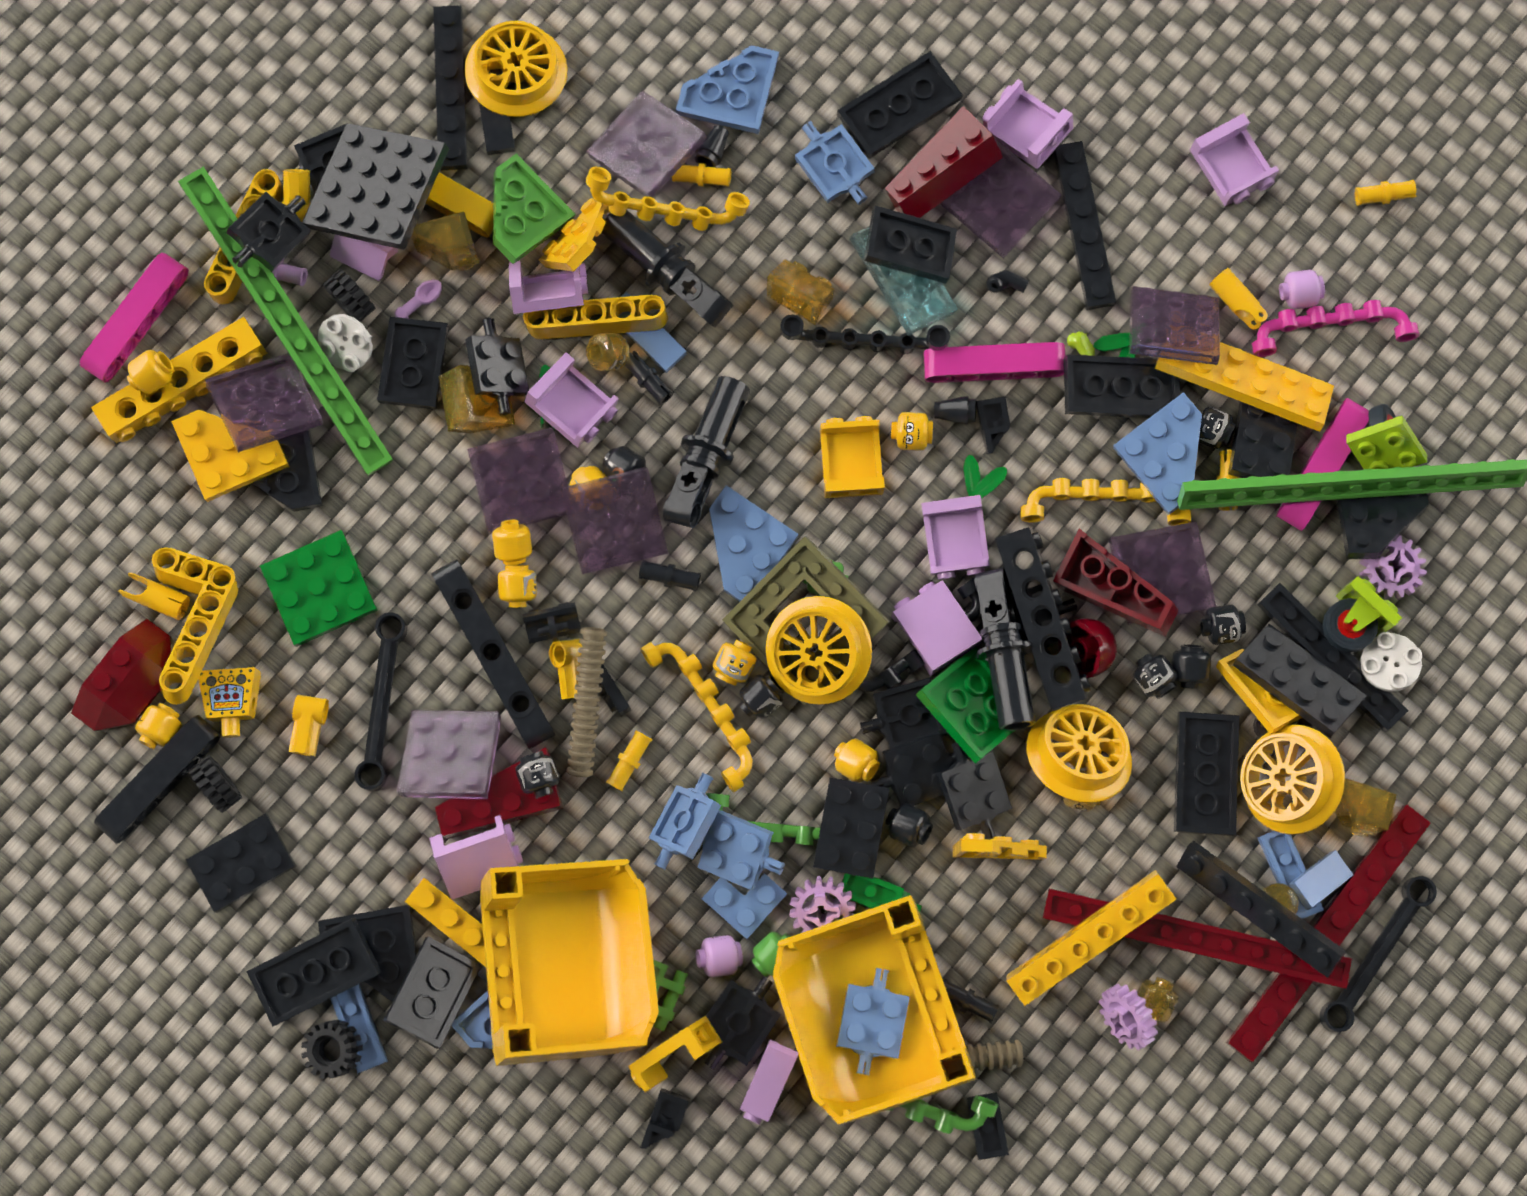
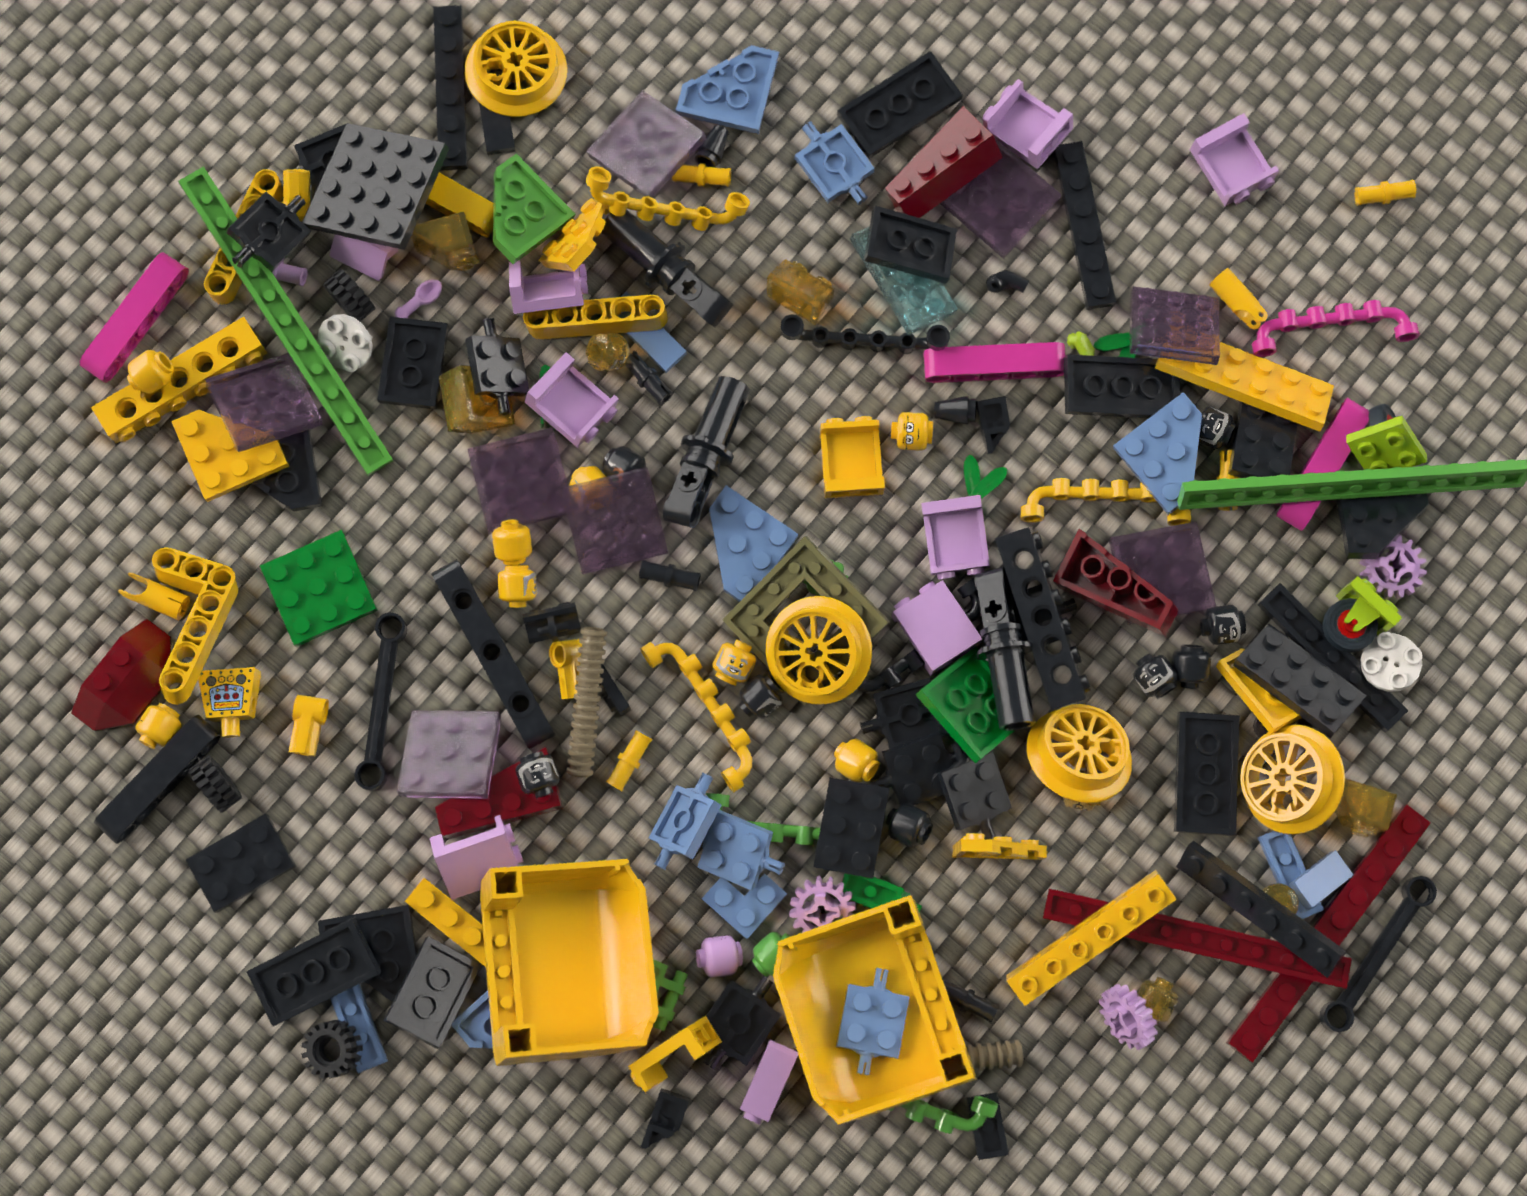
dark red cylinder [1058,618,1117,678] -> none
lavender head [1279,270,1325,309] -> none

